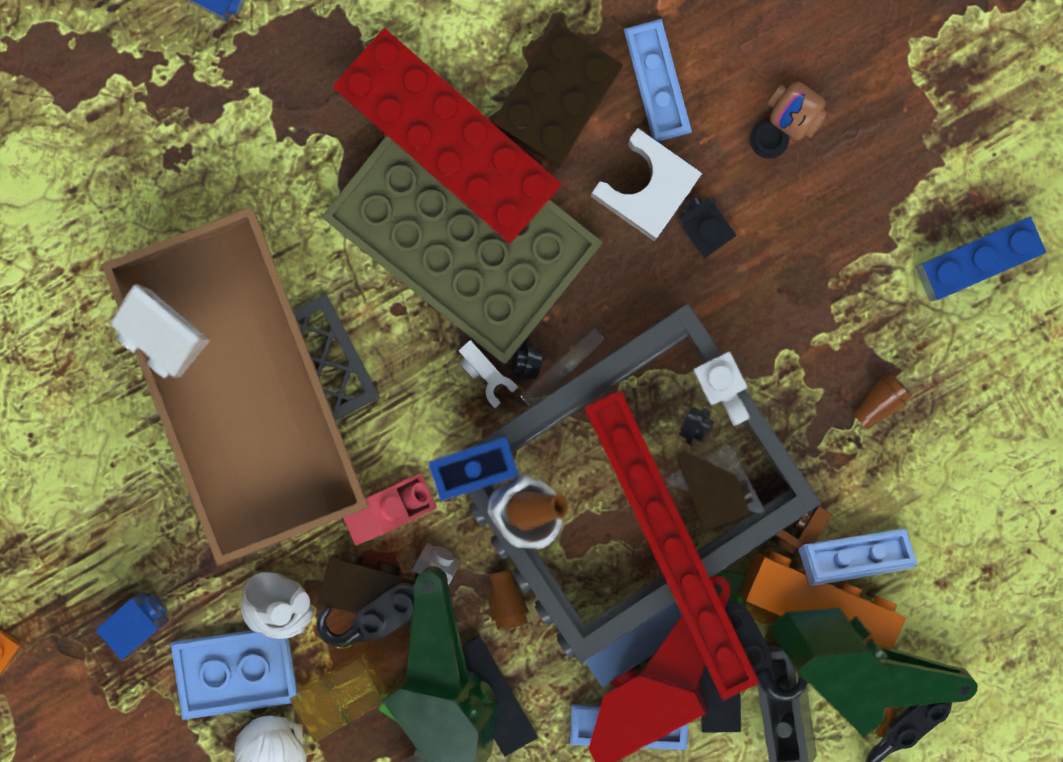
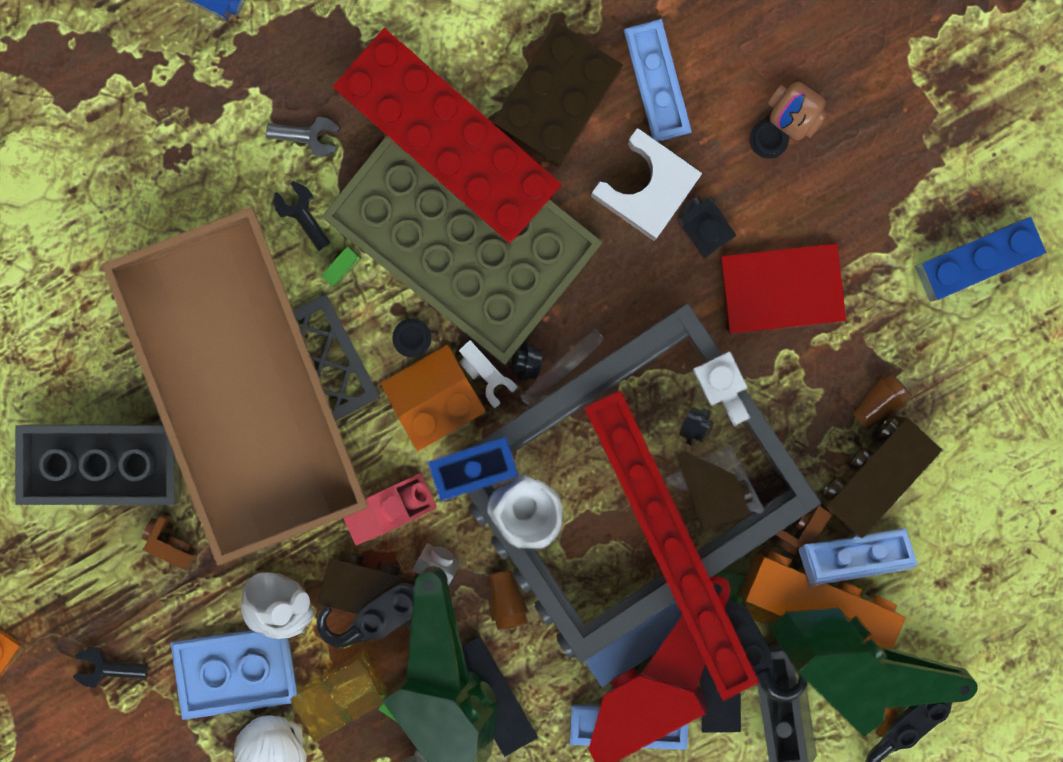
blue brick [95,591,170,660] -> none
white slope [111,285,210,378] -> none
dark orange cone [506,491,568,531] -> none
none -> dark grey brick [15,425,181,505]
none -> black bar [73,647,149,688]
none -> dark orange bracket [142,513,197,570]
none -> flat silver bar [266,117,340,158]
none -> black bar [274,181,331,252]
none -> bright green tile [321,247,361,288]
none -> orange slope [380,344,487,452]
none -> black plate [392,319,432,358]
none -> red tile [720,243,846,334]
none -> dark brown brick [819,416,943,538]

